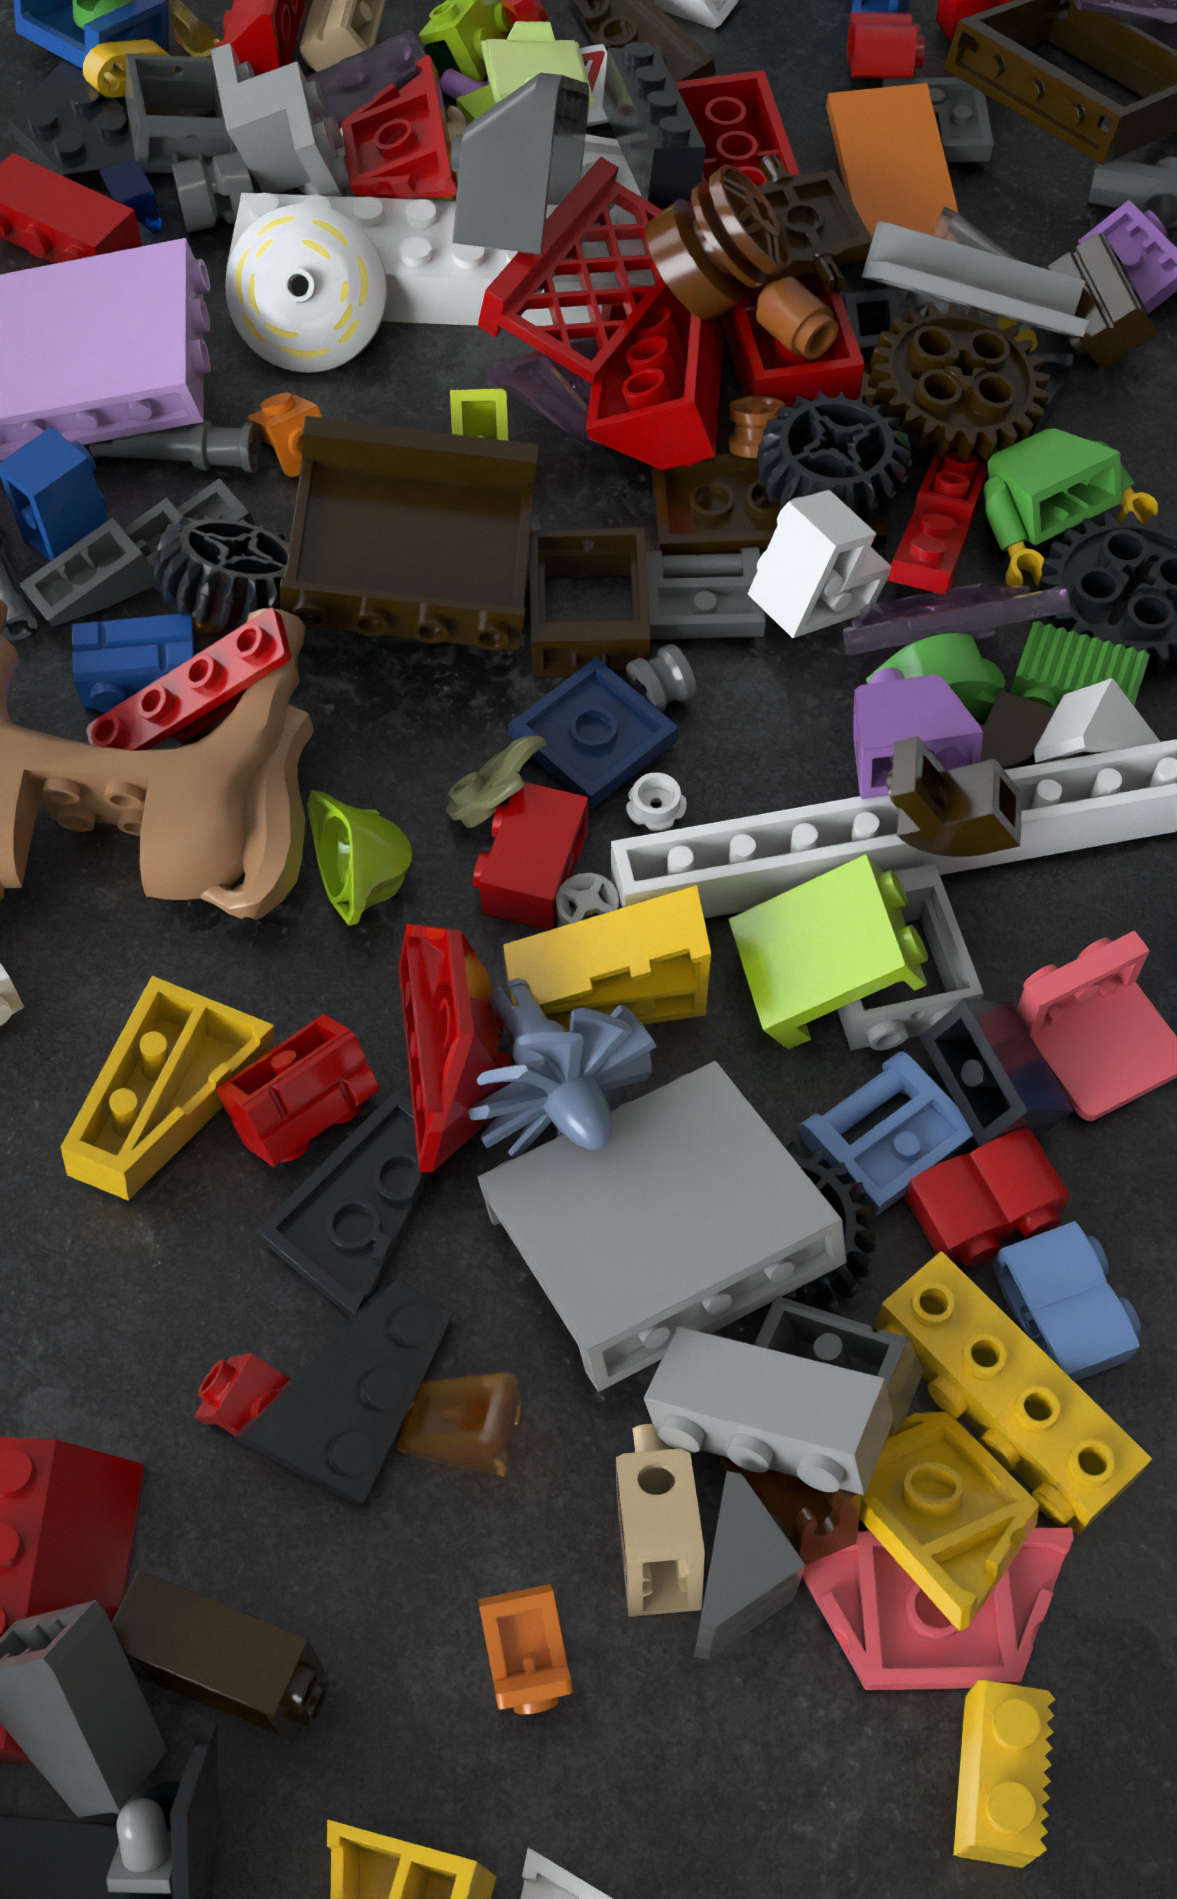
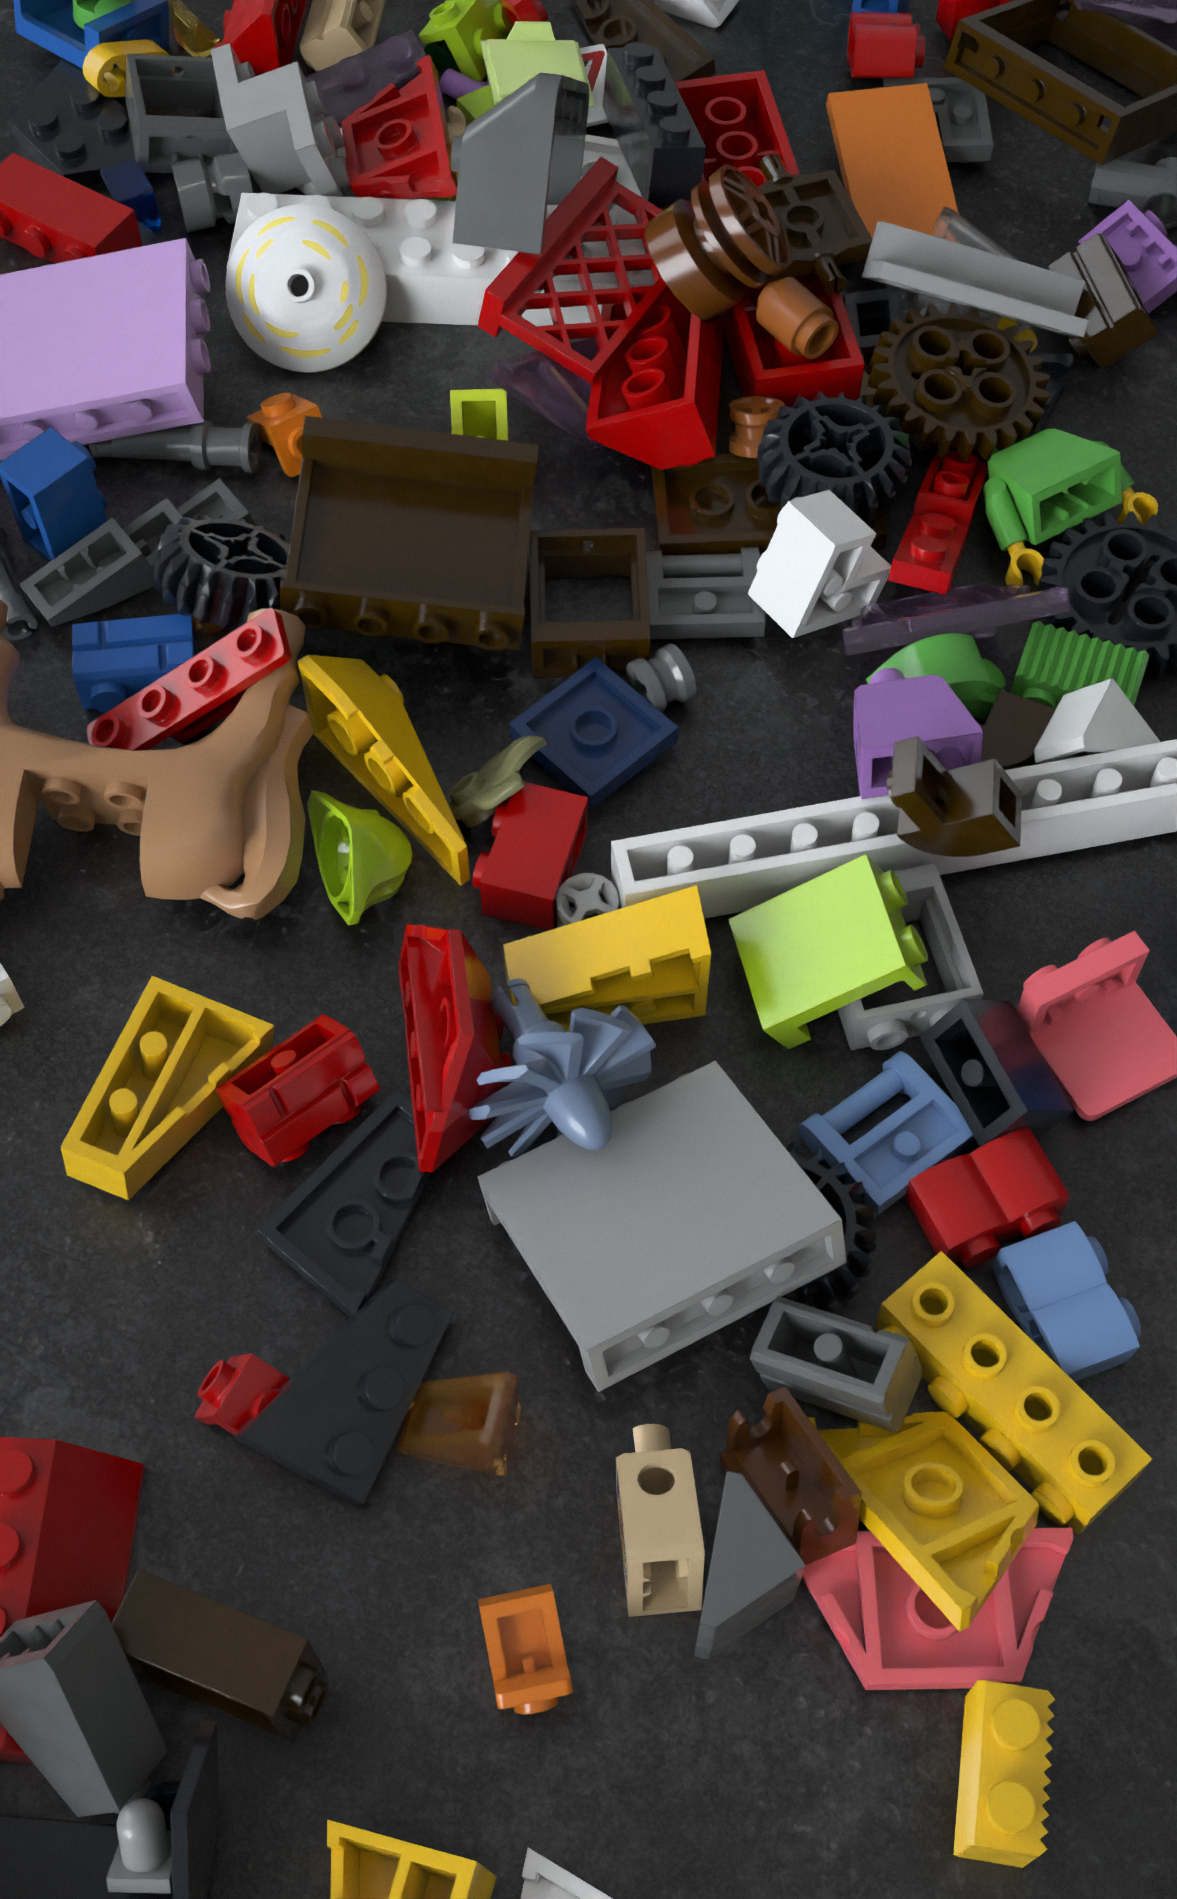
white plate [626,773,686,831] -> none
light grey brick [644,1326,894,1495] -> none
none -> yellow wedge [298,655,470,886]

